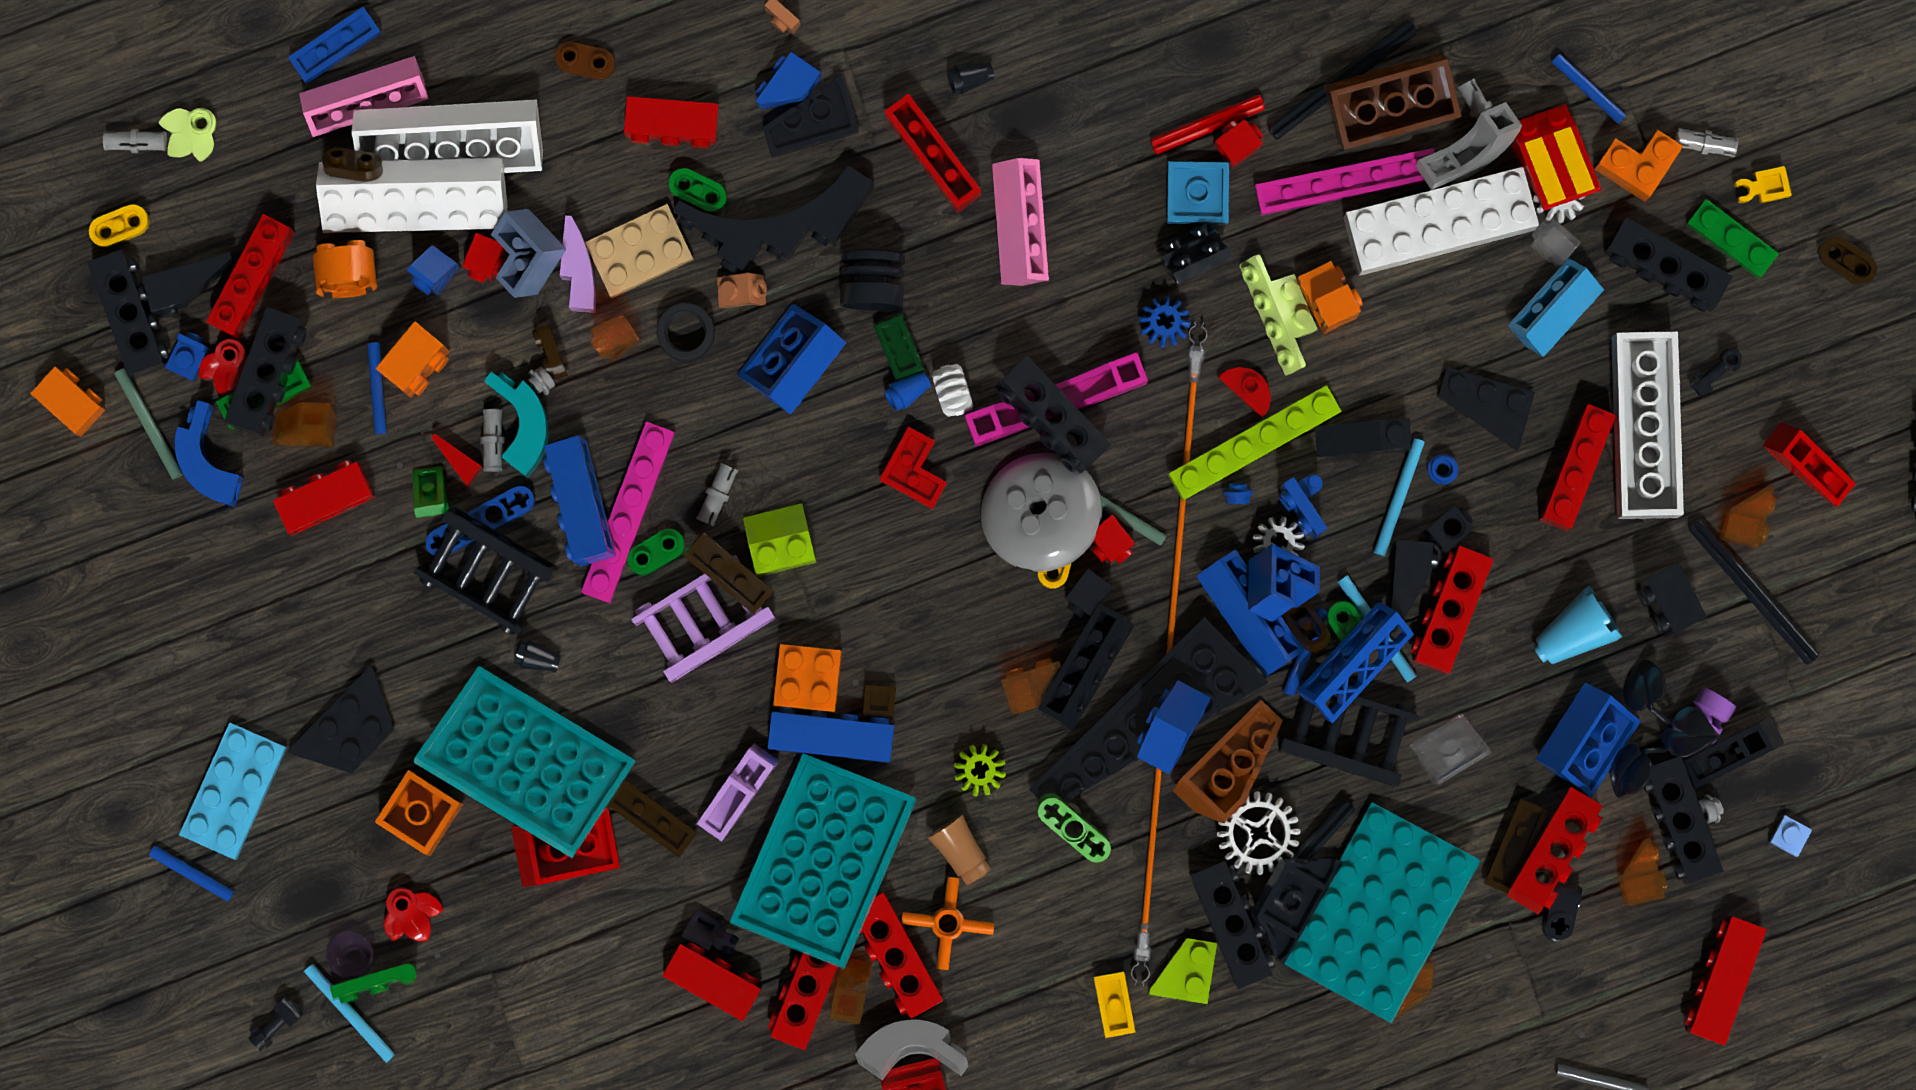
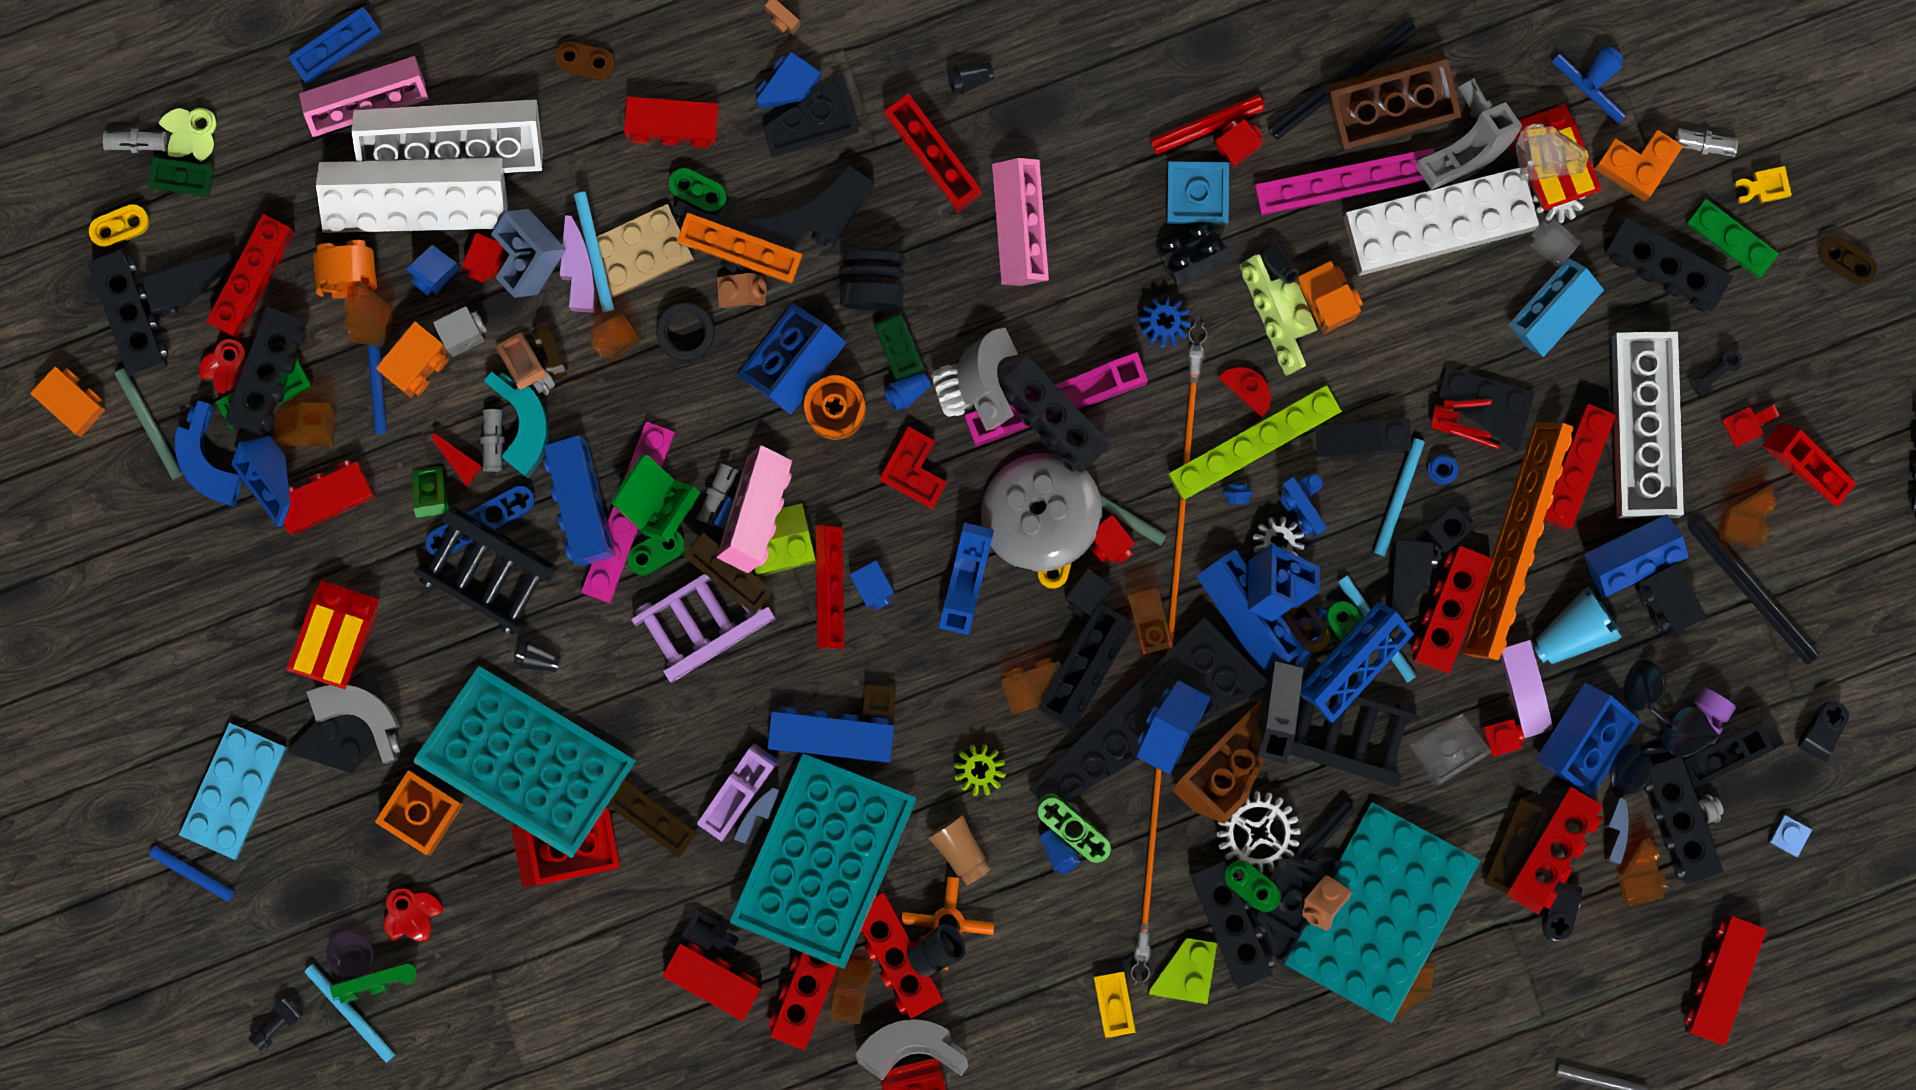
blue bracket [165,331,210,382] -> none
dark brown plate [322,147,383,182] -> none
orange brick [773,644,842,713] -> none
none -> dark green plate [148,157,215,198]
none -> blue slope [231,436,290,527]
none -> slope [287,580,379,690]
none -> light grey arch [307,685,400,764]
none -> clear orange slope [344,282,392,349]
none -> light grey brick [433,307,487,357]
none -> nougat tile [495,332,547,390]
none -> medium azure bar [574,192,614,313]
none -> green bracket [611,454,701,542]
none -> orange plate [677,213,803,284]
none -> blue plate [714,497,734,531]
none -> bright pink brick [716,445,792,573]
none -> sand blue slope [734,788,780,844]
none -> orange brick [804,375,866,440]
none -> red tile [816,525,844,649]
none -> blue brick [850,560,894,610]
none -> black wheel [907,924,966,977]
none -> blue arch [939,523,994,635]
none -> light grey arch [958,328,1018,431]
none -> blue cone [1039,829,1081,875]
none -> clear orange slope [1126,587,1173,655]
none -> green plate [1225,861,1281,912]
none -> black slope [1248,660,1303,764]
none -> black cone [1258,242,1299,284]
none -> nougat bracket [1302,875,1351,931]
none -> red plant [1432,399,1500,449]
none -> orange plate [1461,422,1573,661]
none -> red brick [1480,719,1525,758]
none -> lavender slope [1500,640,1553,738]
none -> clear slope [1516,124,1589,182]
none -> blue cone [1582,46,1623,92]
none -> blue slope [1584,515,1689,599]
none -> sand blue slope [1605,798,1629,864]
none -> red plate [1721,405,1780,448]
none -> black piece [1797,702,1849,762]

